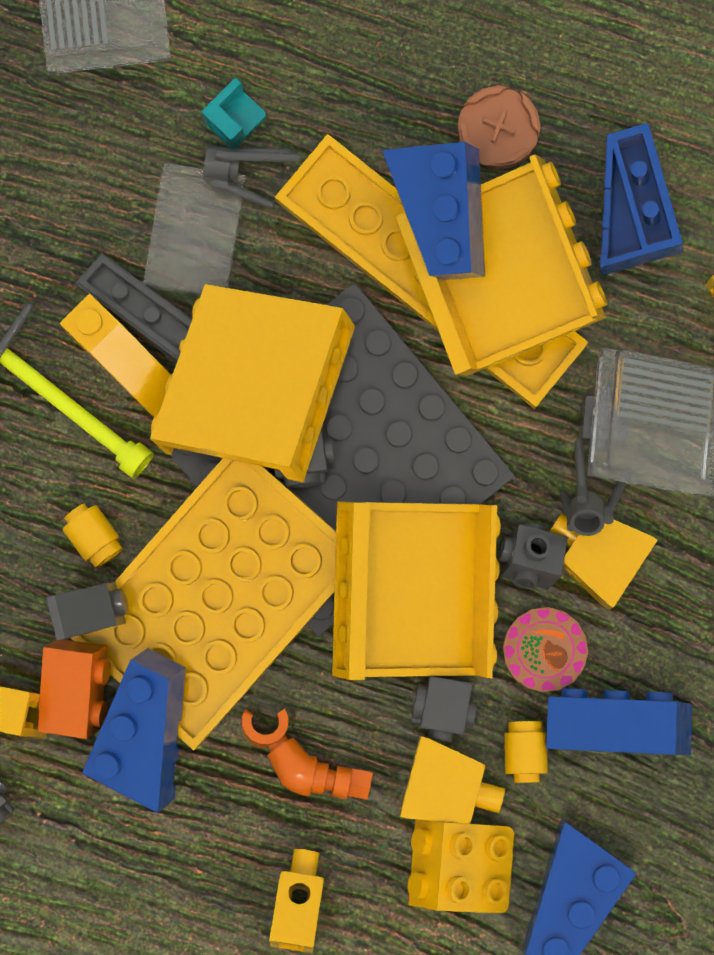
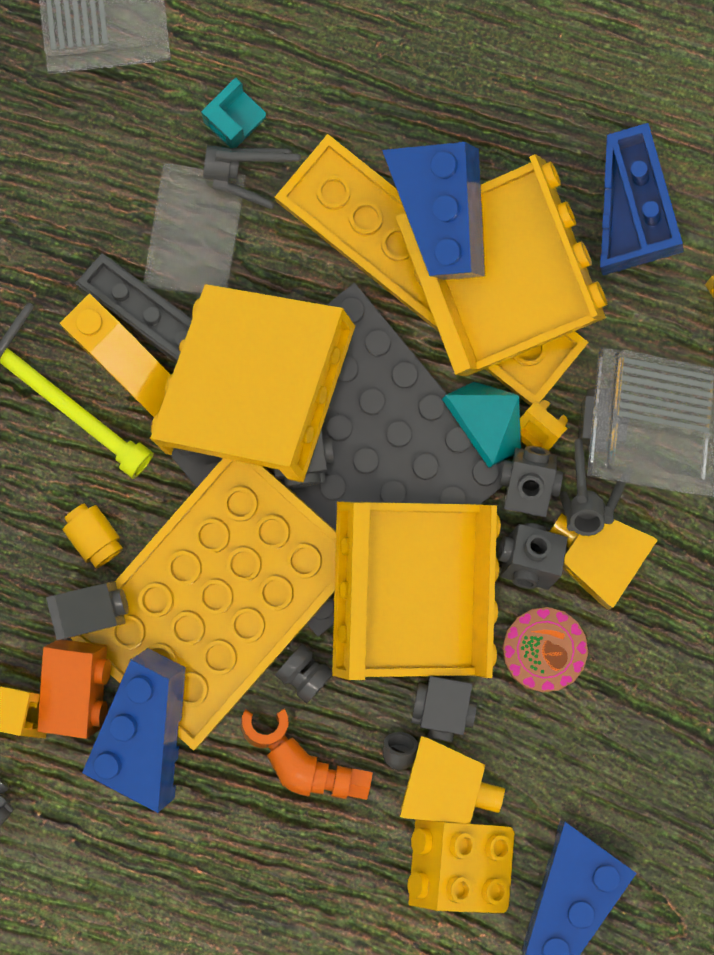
yellow torso [269,849,324,954] -> none
nougat tile [457,85,541,170] -> none
yellow brick [504,721,548,783] -> none
blue wedge [546,689,693,755] -> none
none -> dark grey wheel [275,644,332,704]
none -> dark grey hinge [382,732,418,770]
none -> teal slope [442,382,521,468]
none -> dark grey brick [499,446,563,517]
none -> yellow tile [520,400,568,451]

